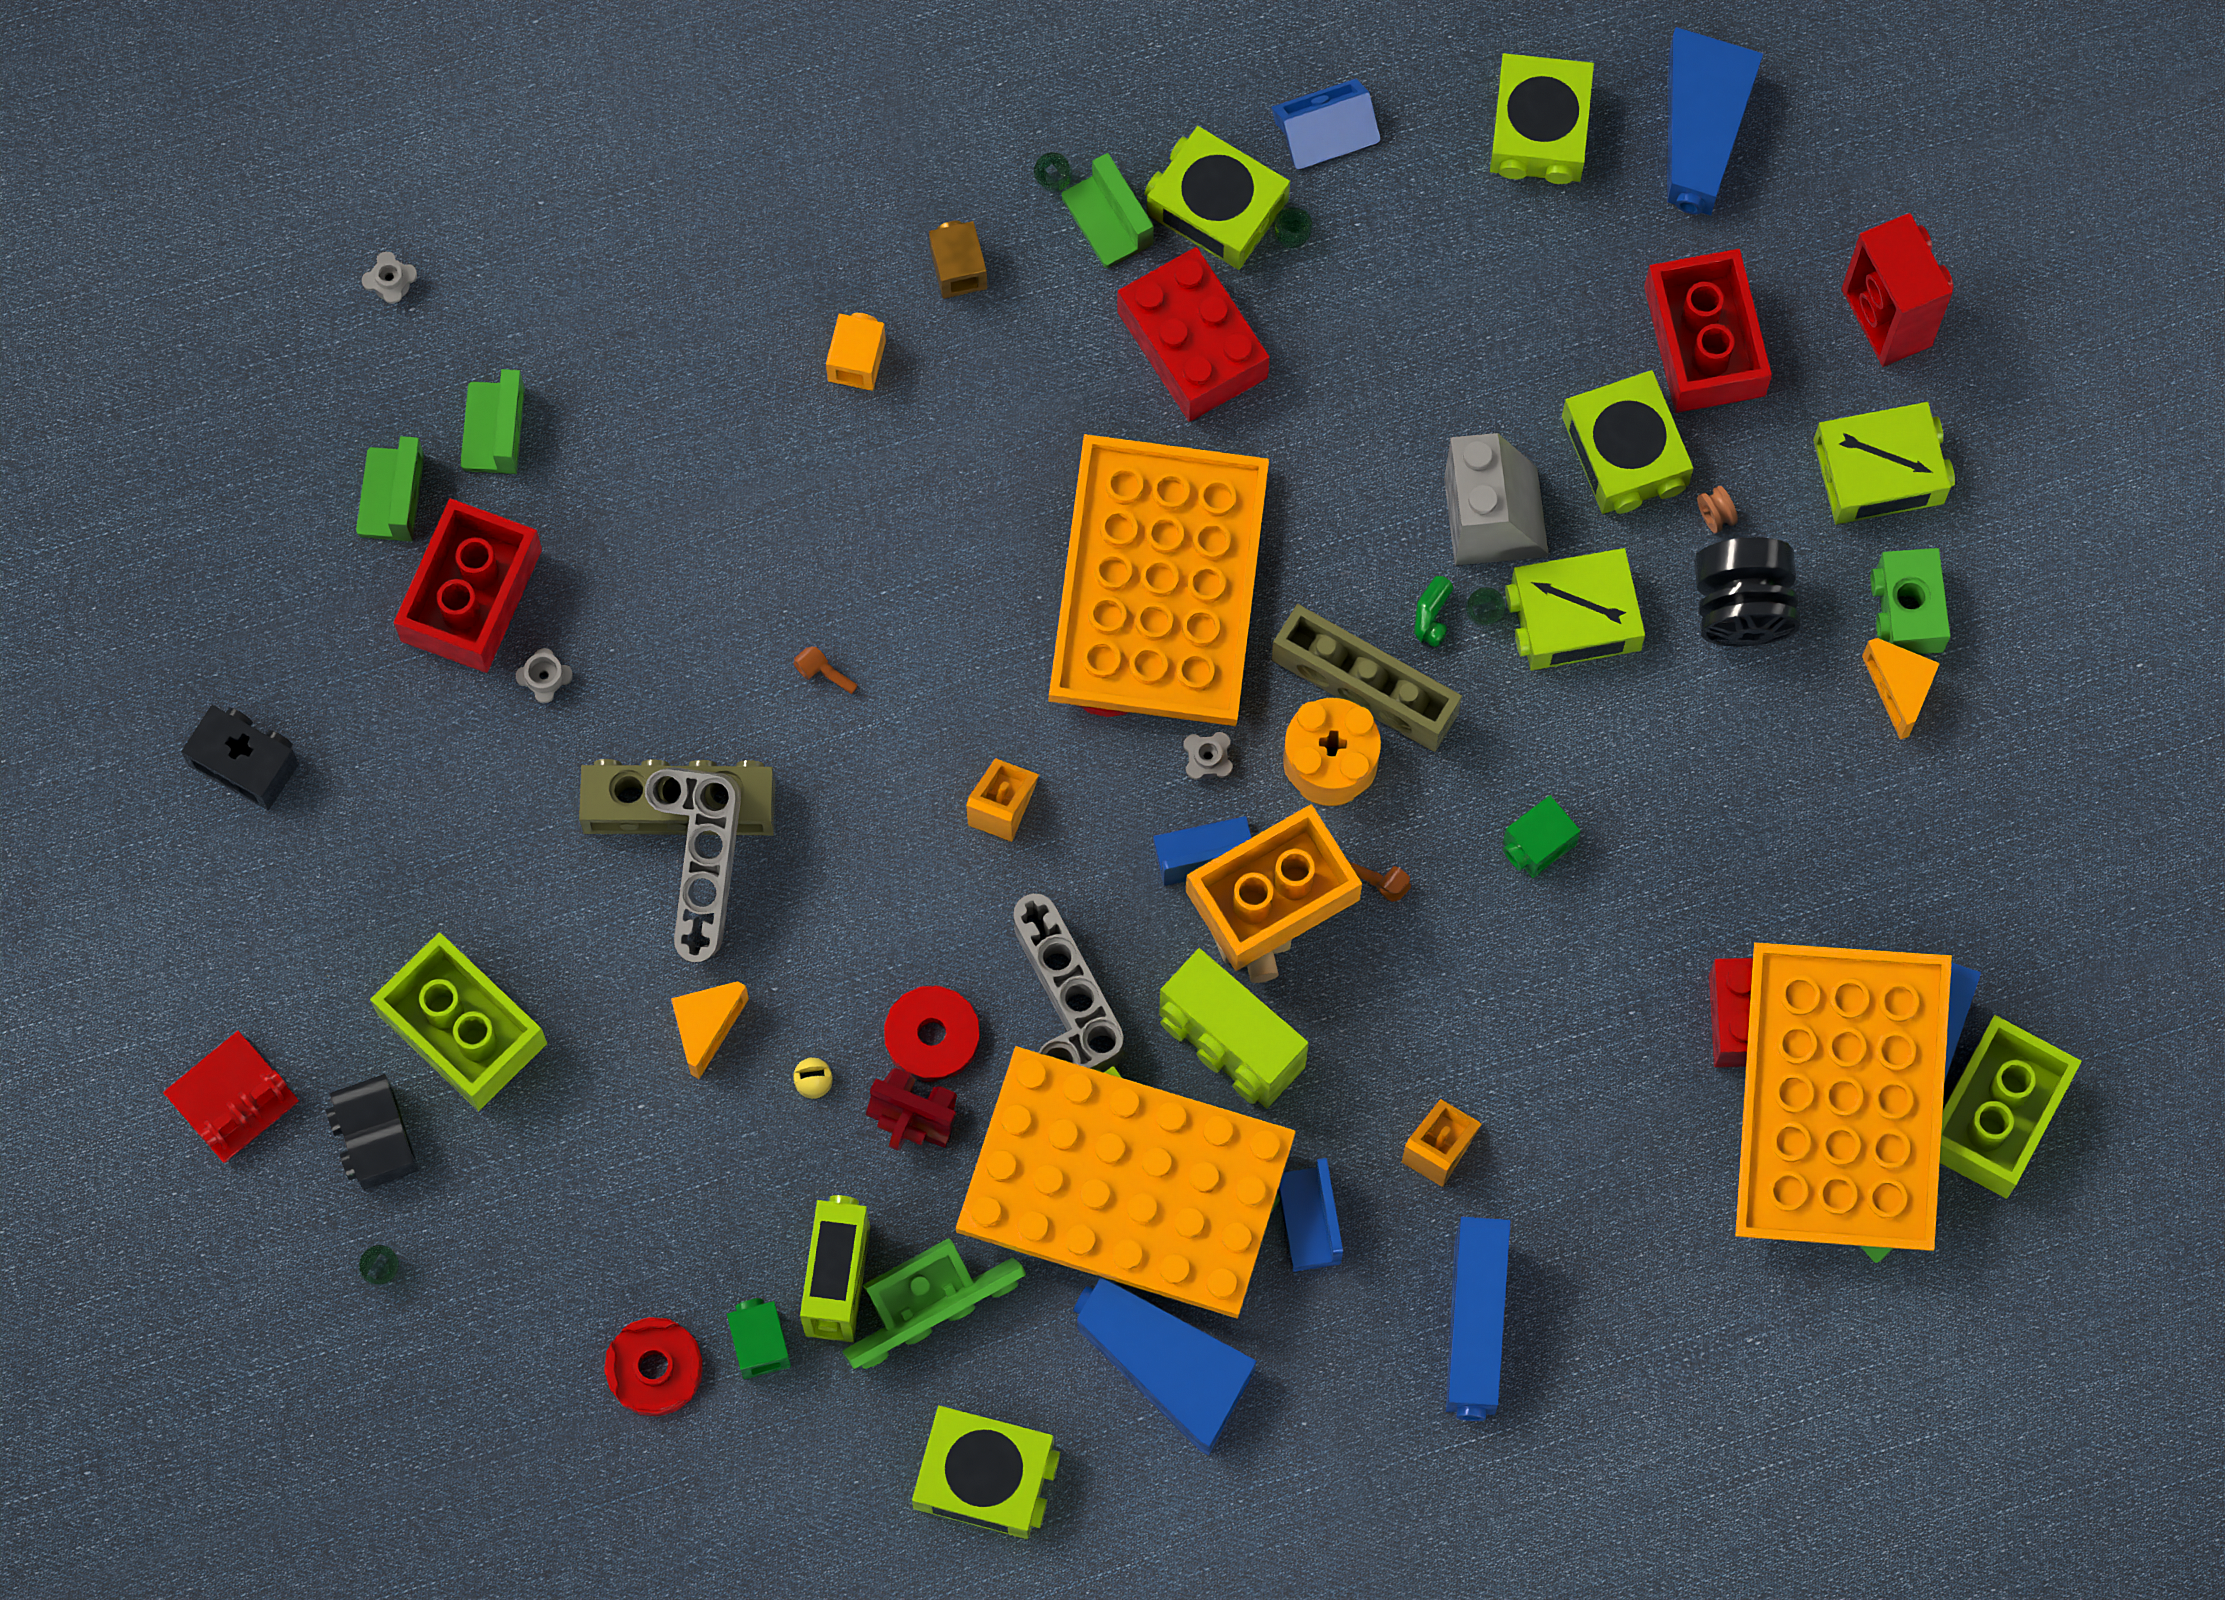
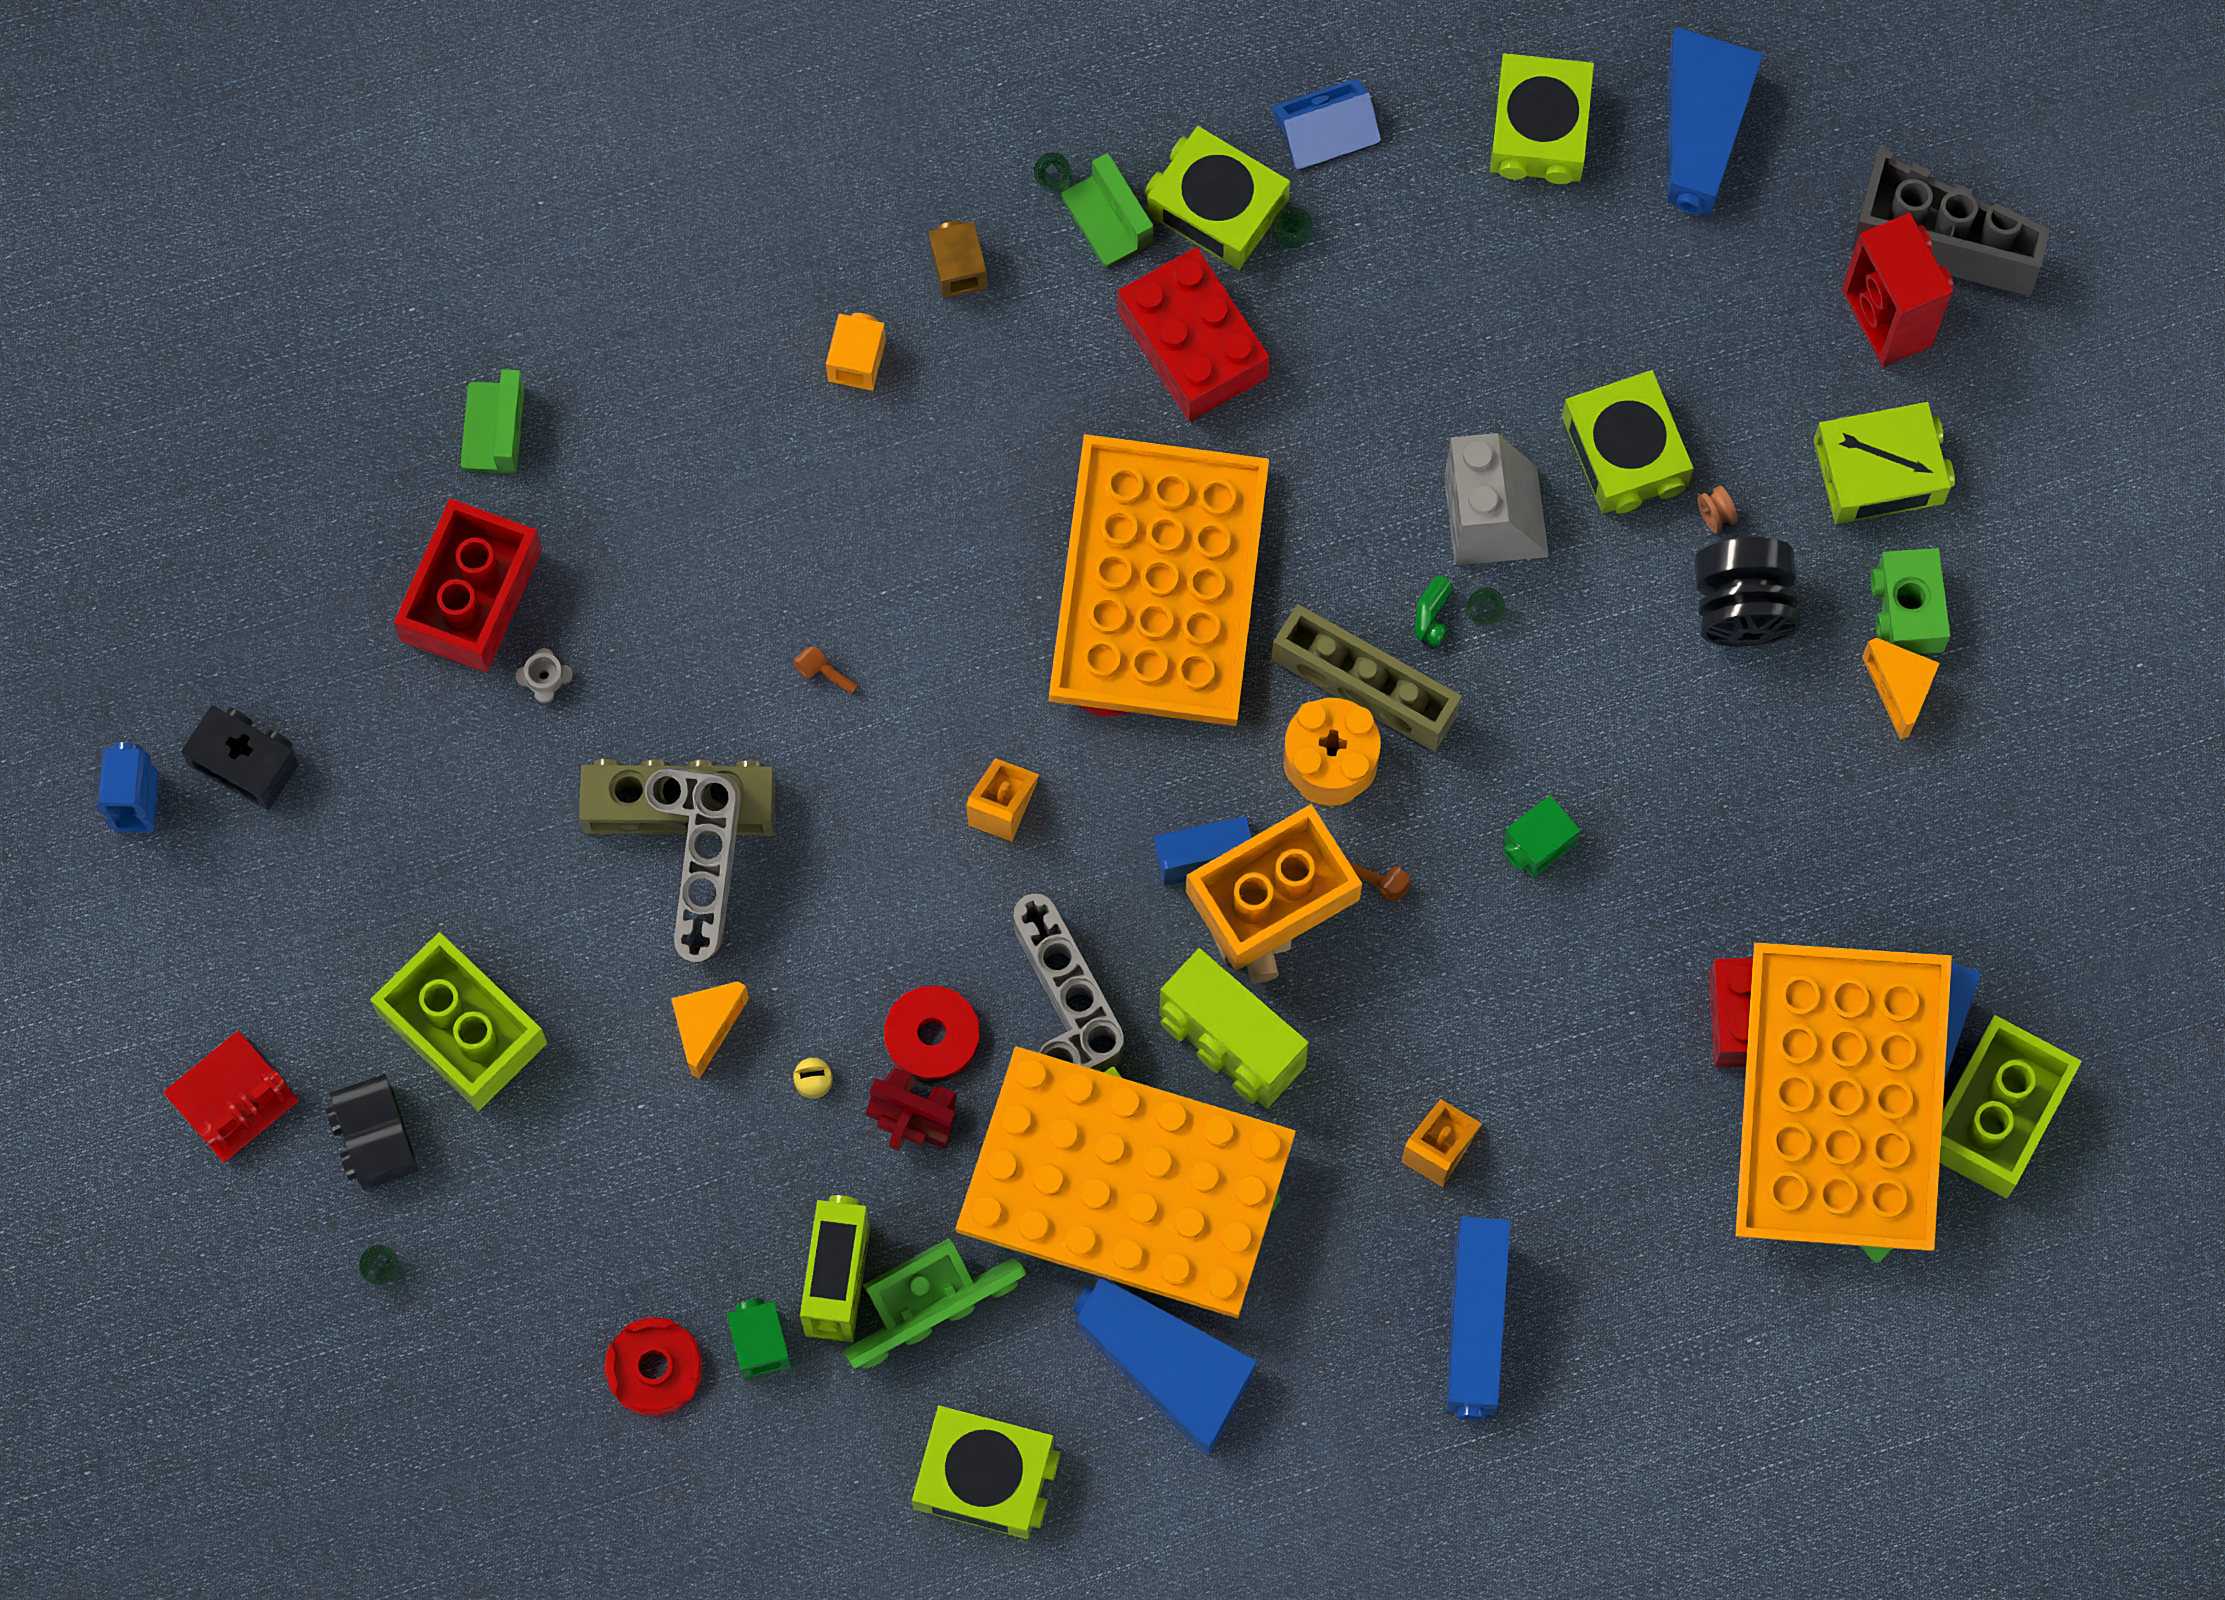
bright green panel [356,436,424,542] -> none
light grey plate [362,252,417,304] -> none
light grey plate [1183,732,1233,780] -> none
blue panel [1278,1158,1343,1272] -> none
lime brick [1505,548,1645,671] -> none
red brick [1644,249,1772,413] -> none
none -> blue brick [97,742,160,833]
none -> dark grey wedge [1851,146,2050,296]

